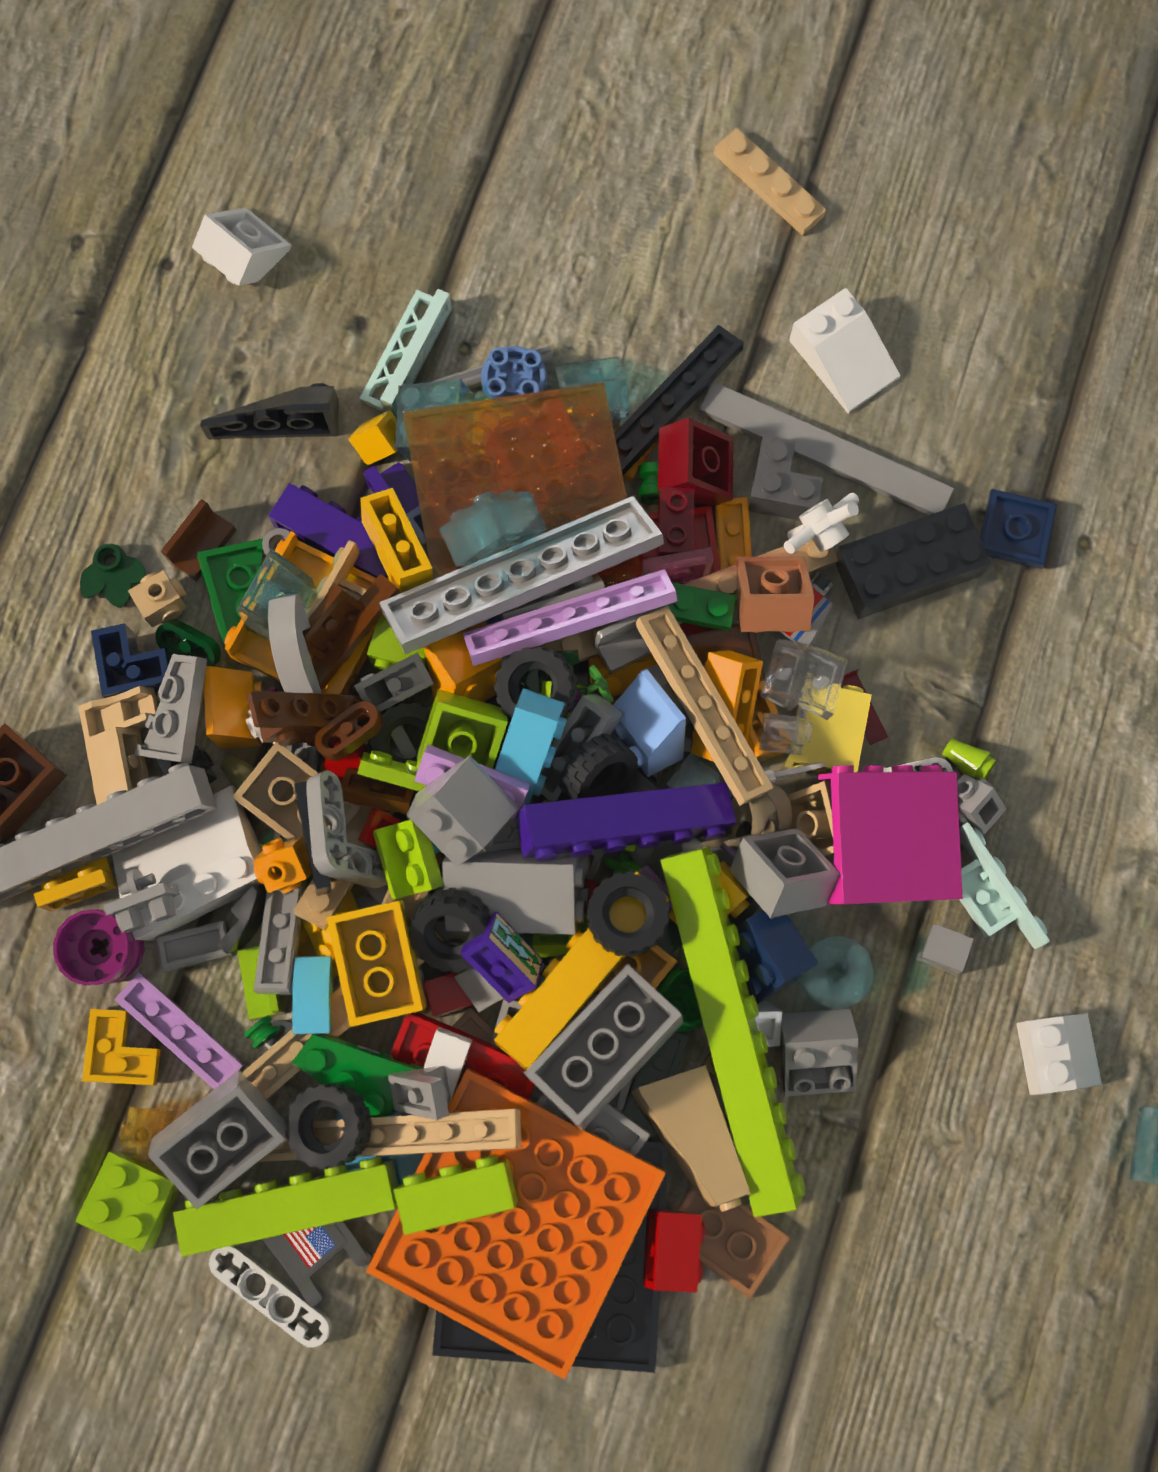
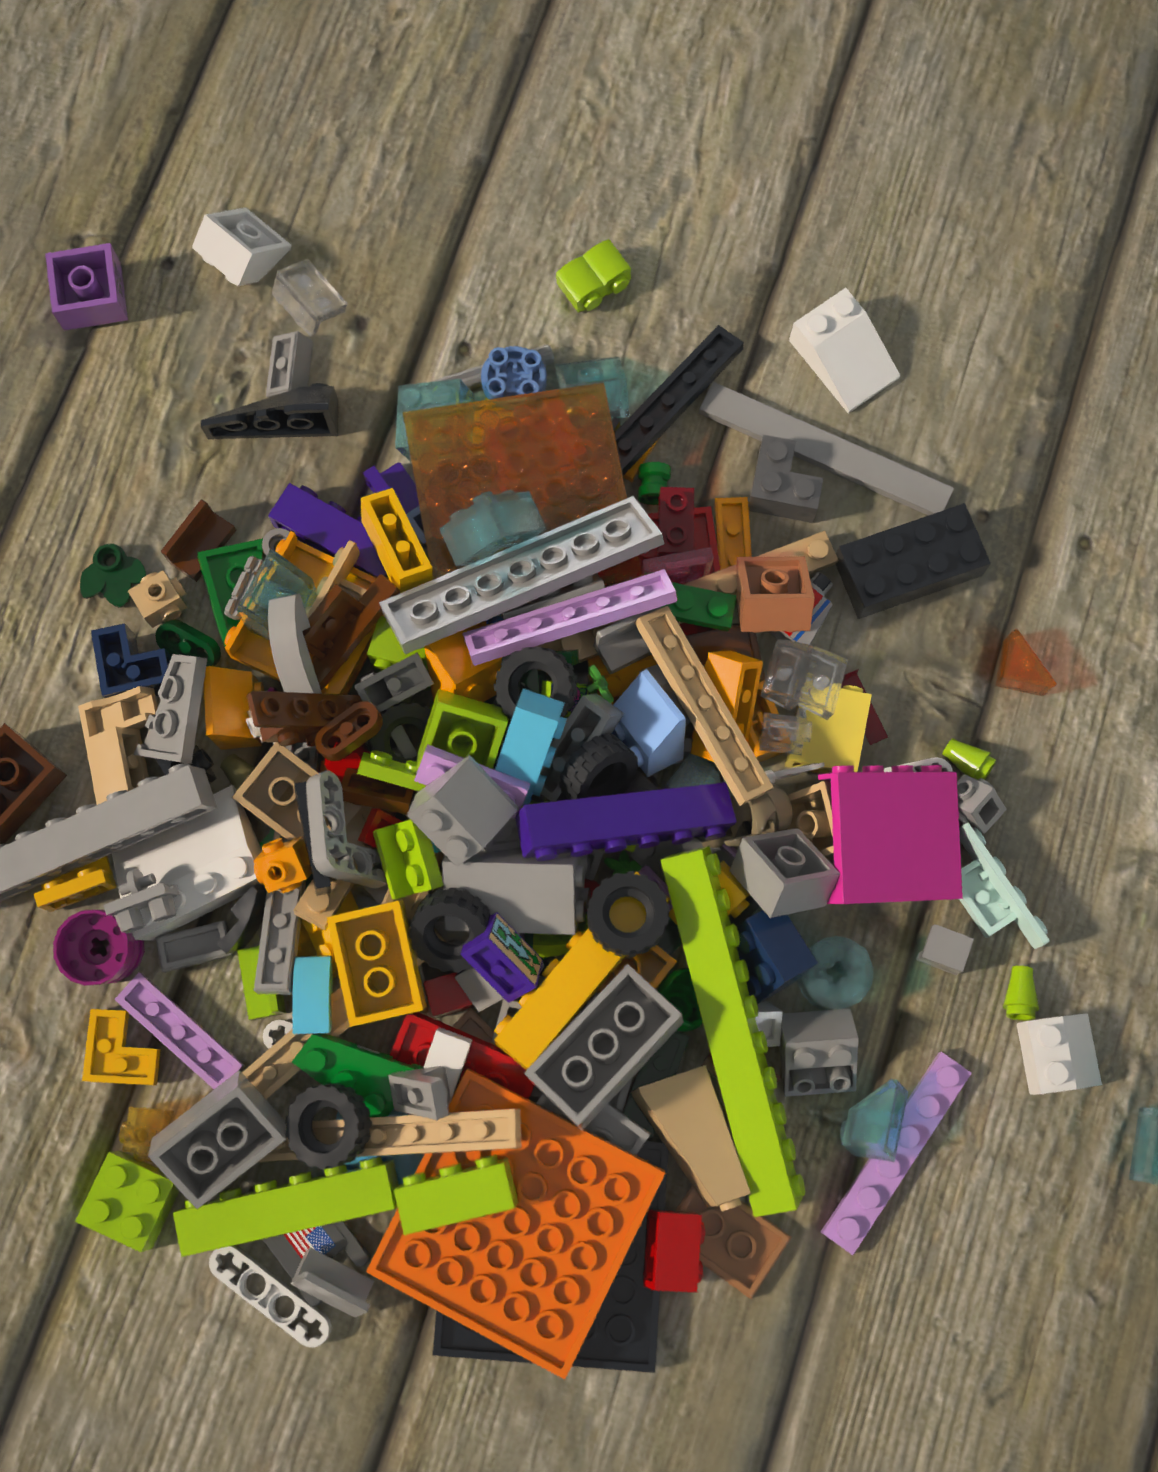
green bush [244,1015,281,1050] -> none
yellow panel [348,410,409,465] -> none
light aqua fence [360,289,452,417] -> none
dark red brick [658,417,734,507] -> none
tan plate [713,127,827,236] -> none
white bar [784,493,859,554] -> none
dark blue plate [980,489,1057,569] -> none
none -> medium lavender brick [45,243,128,331]
none -> light grey axle [224,556,265,620]
none -> light grey slope [266,331,313,398]
none -> clear bracket [272,259,348,337]
none -> light grey panel [291,1248,374,1318]
none -> lime brick [556,239,631,313]
none -> lavender plate [821,1052,971,1255]
none -> clear light blue slope [840,1079,908,1162]
none -> clear orange slope [995,629,1057,696]
none -> lime cone [1003,966,1040,1021]

